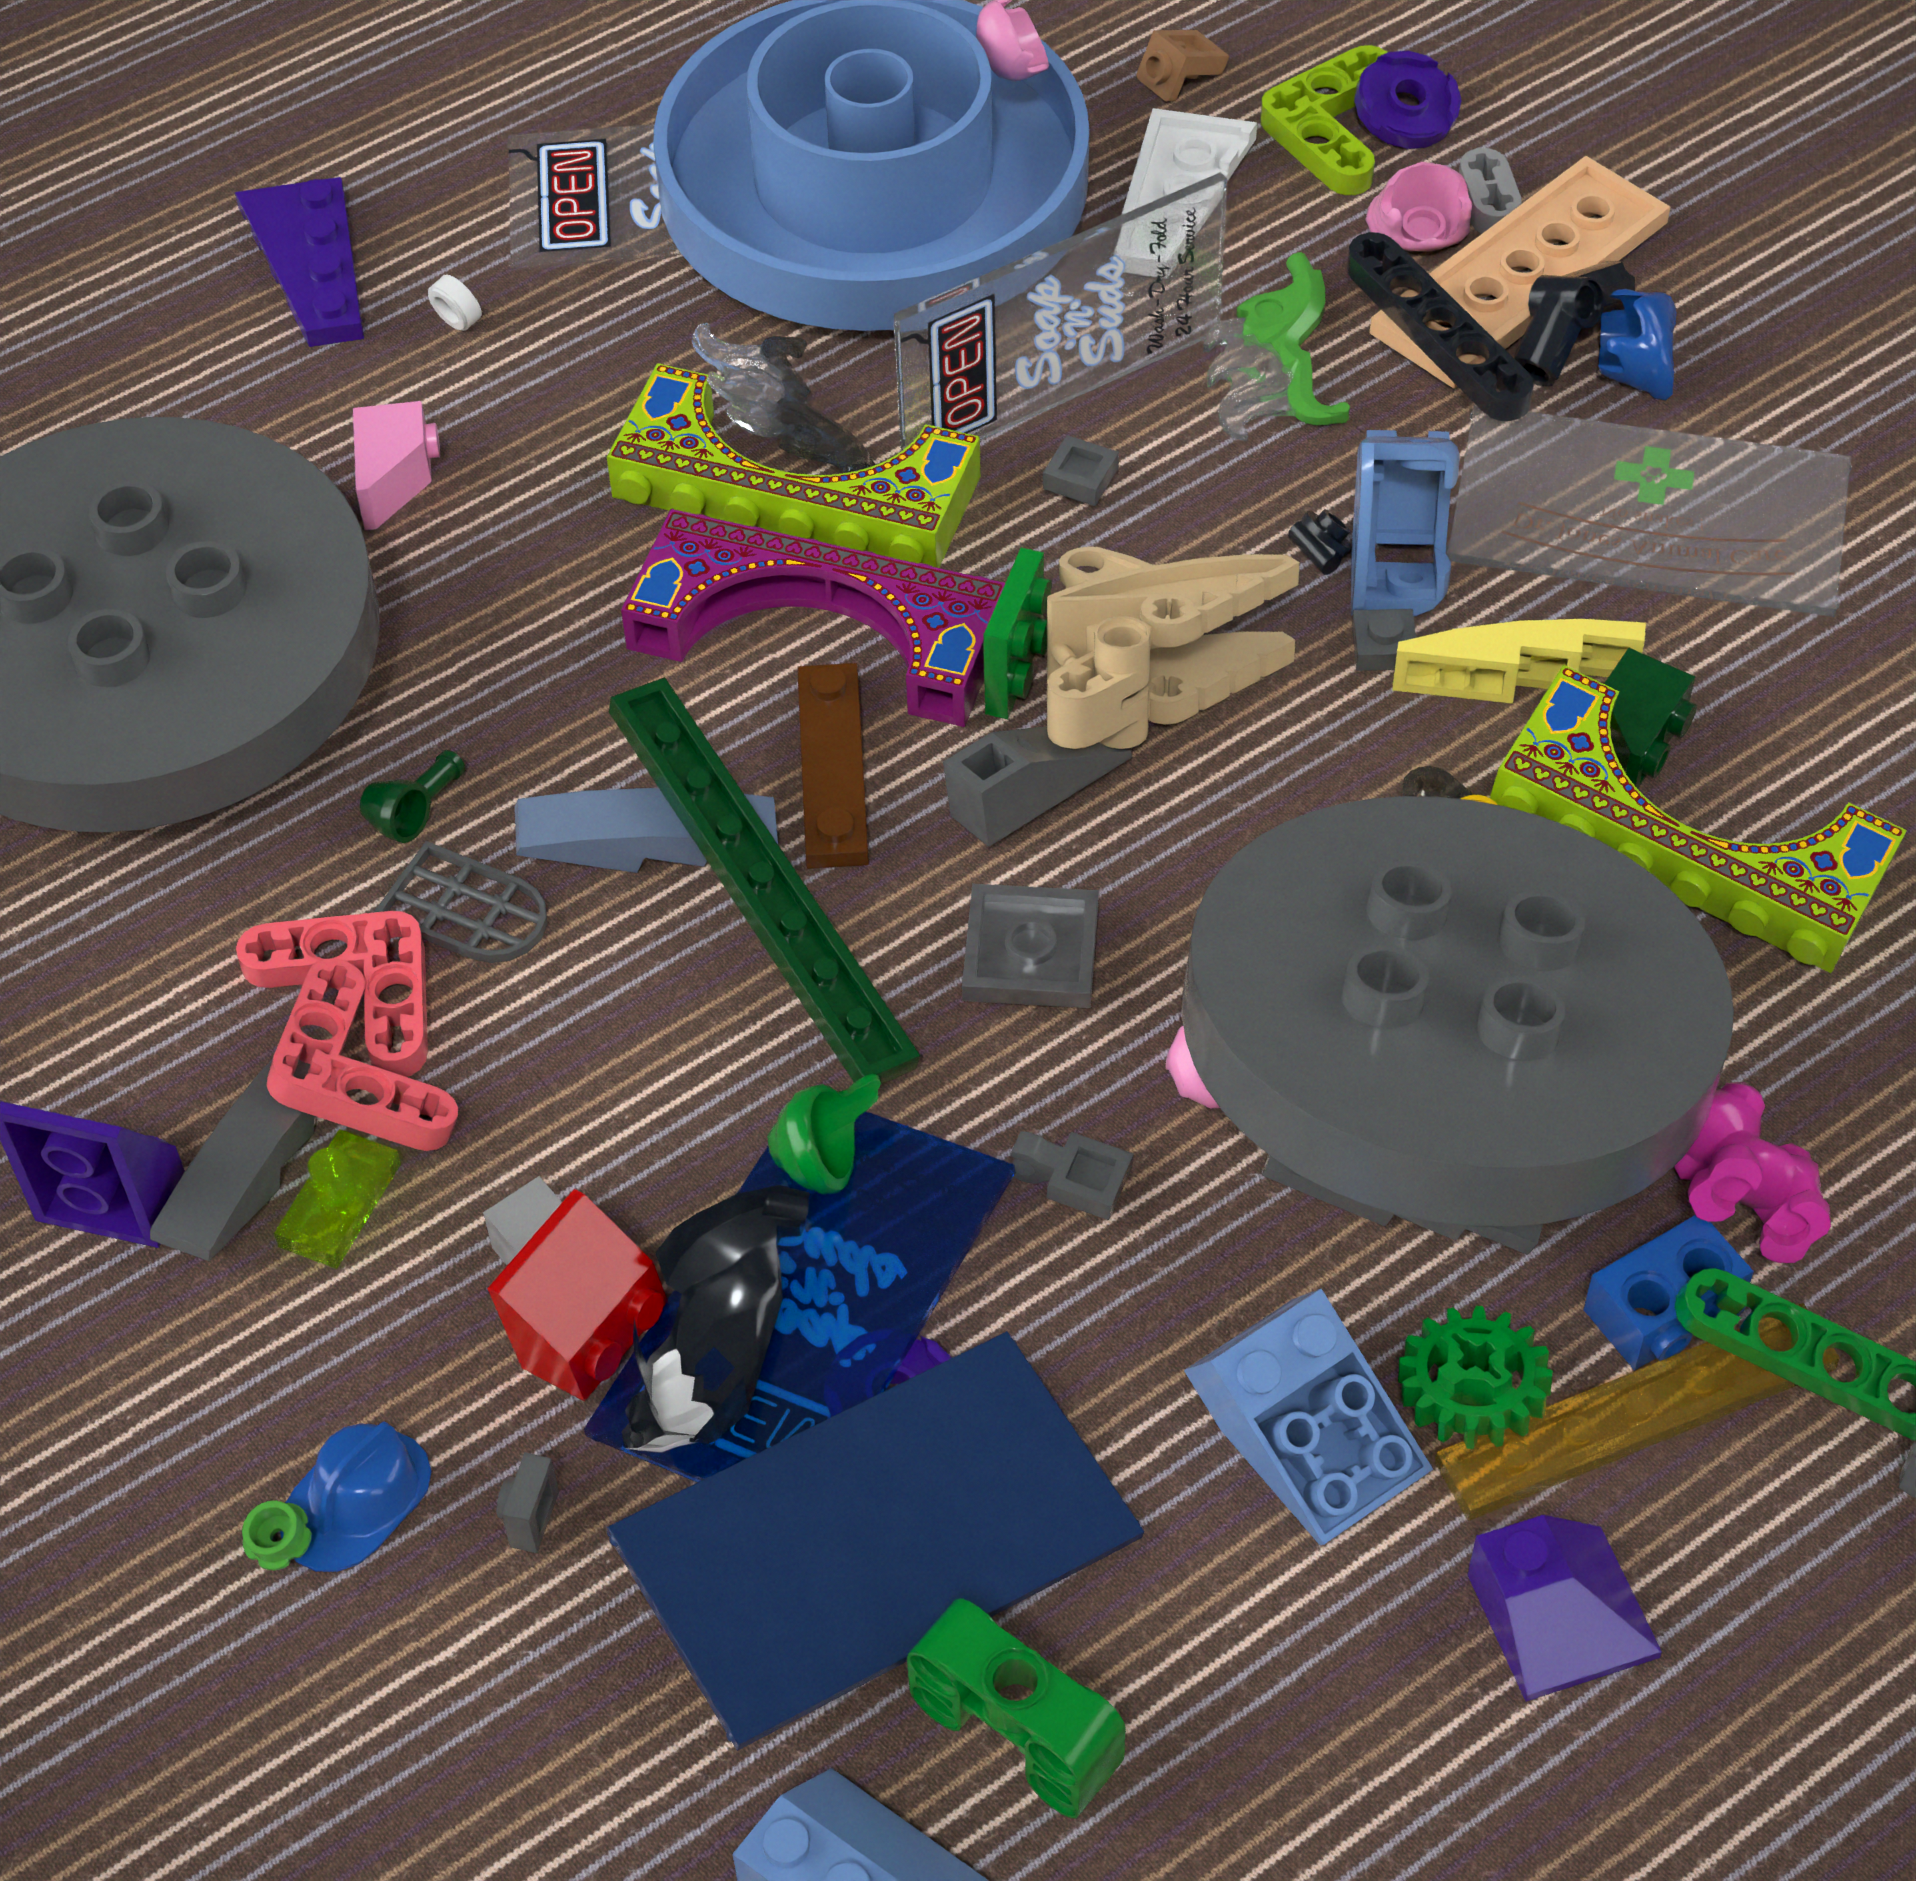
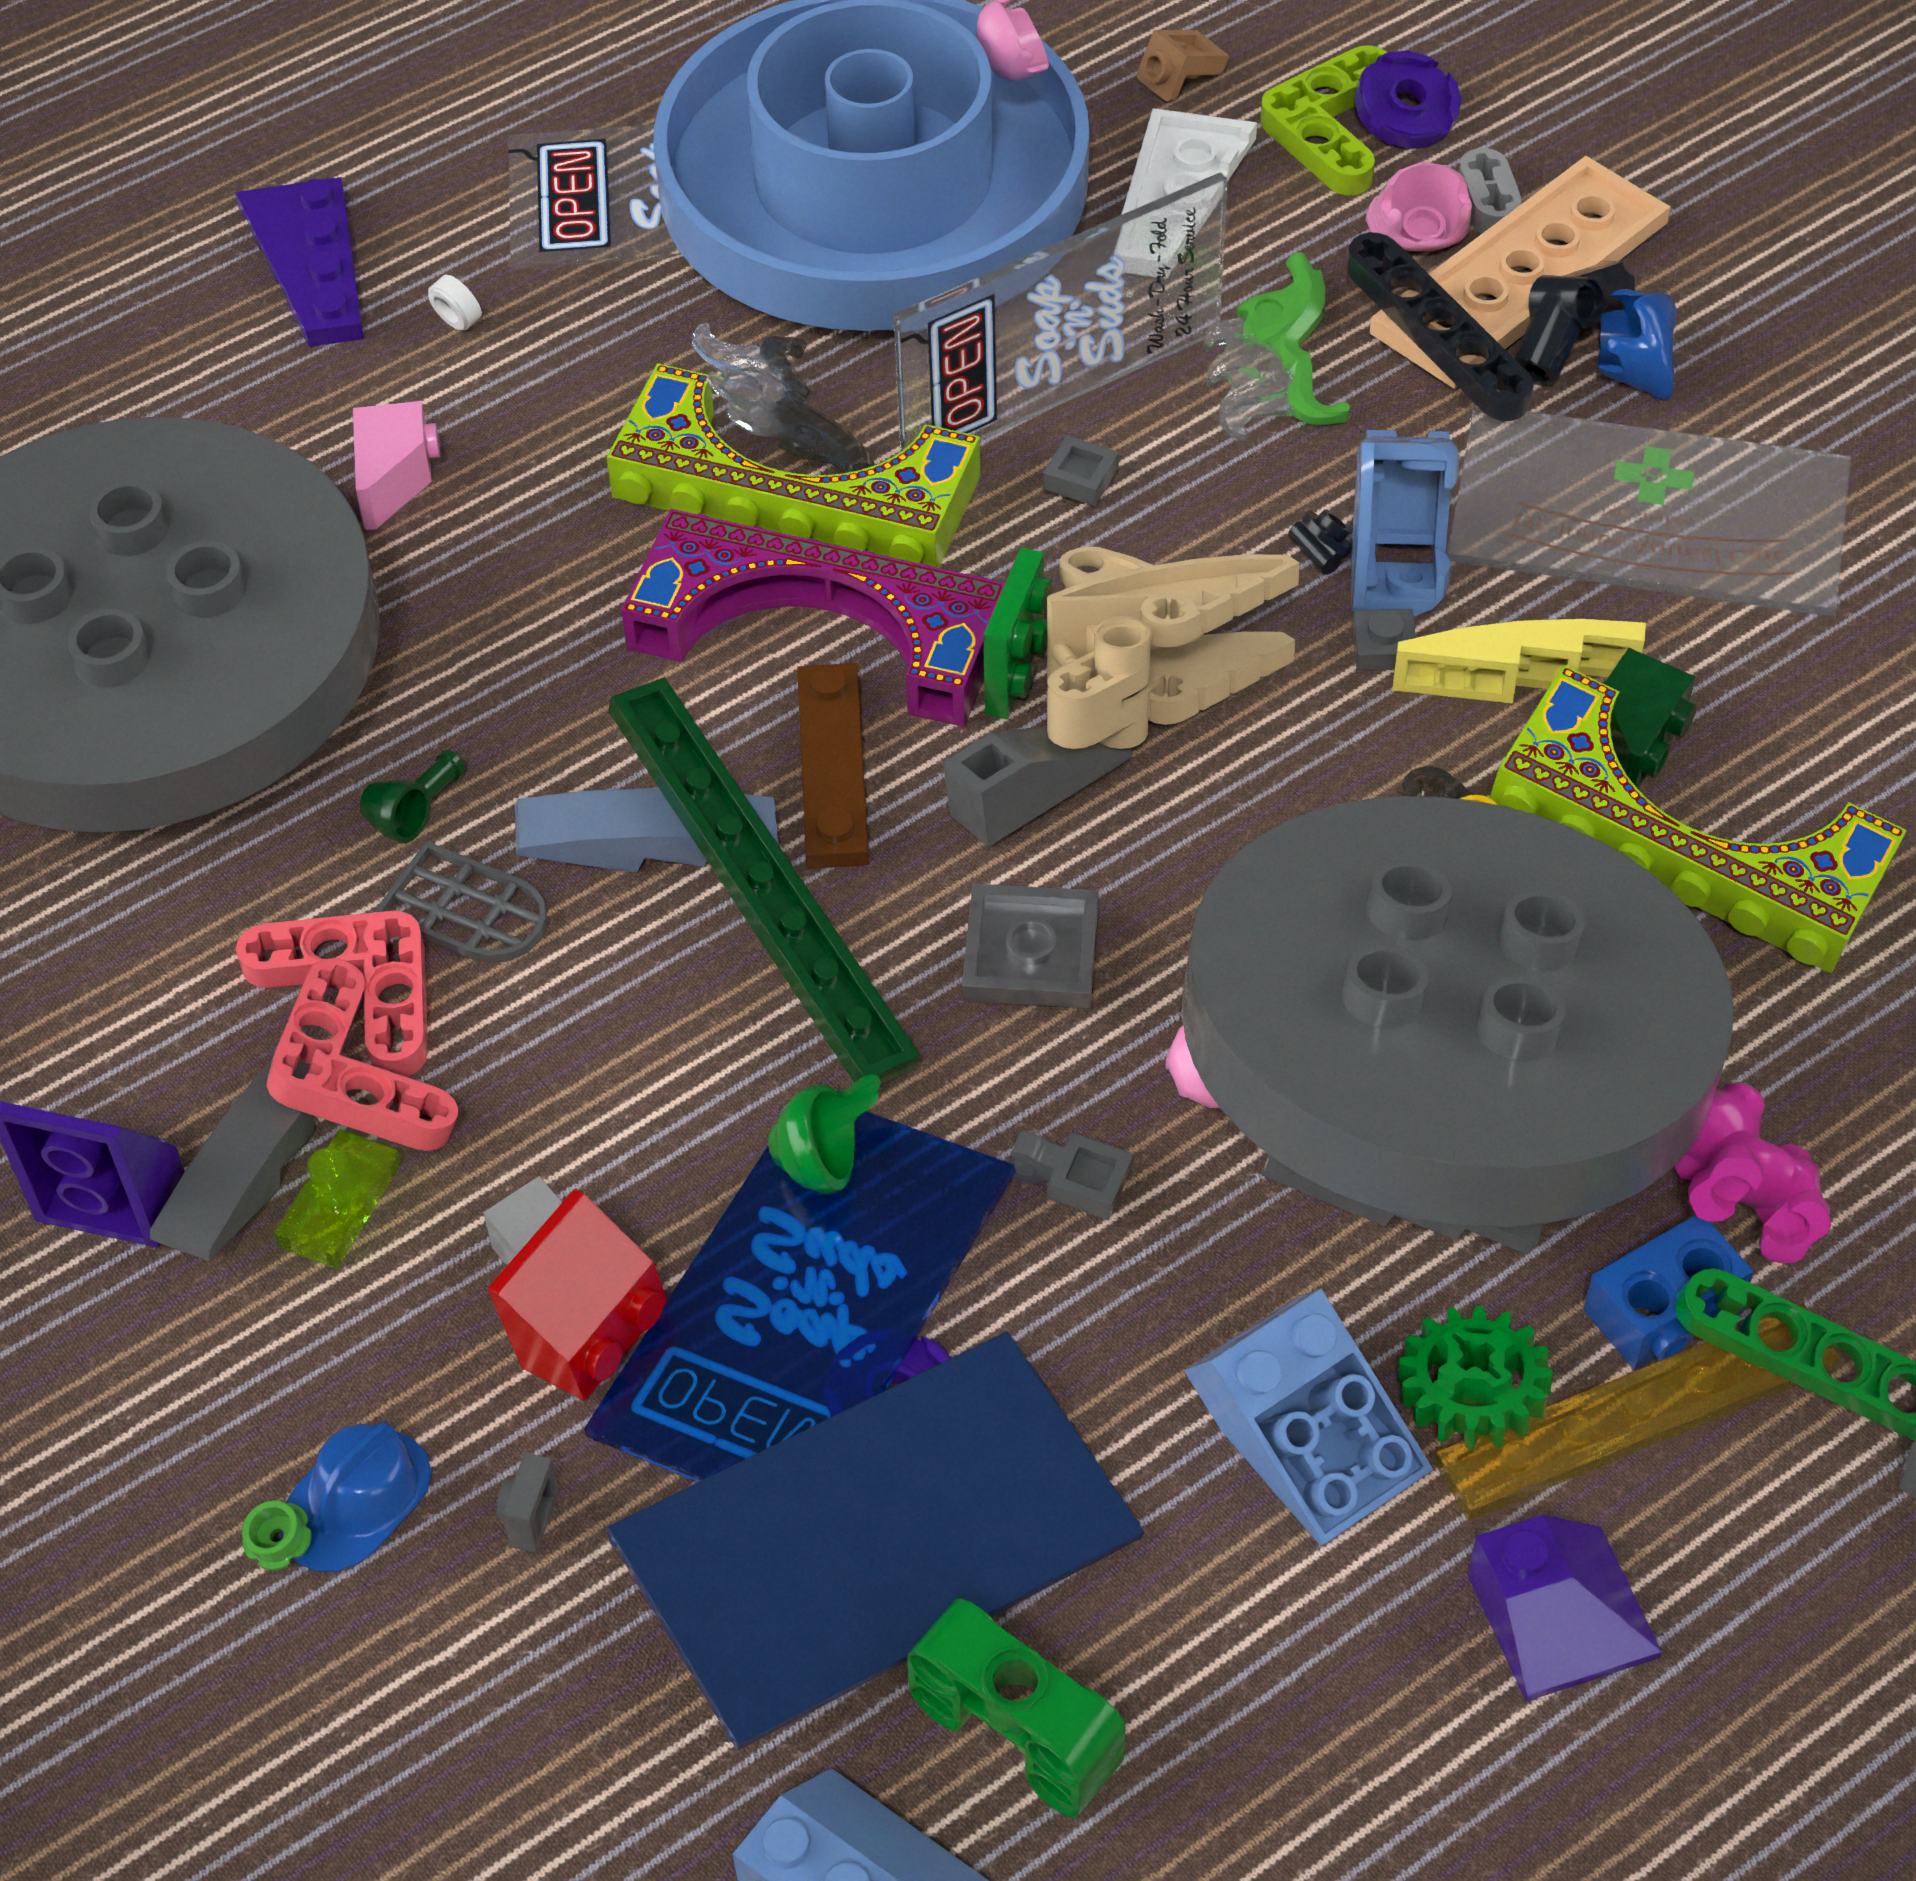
black animal [622,1185,810,1453] -> none

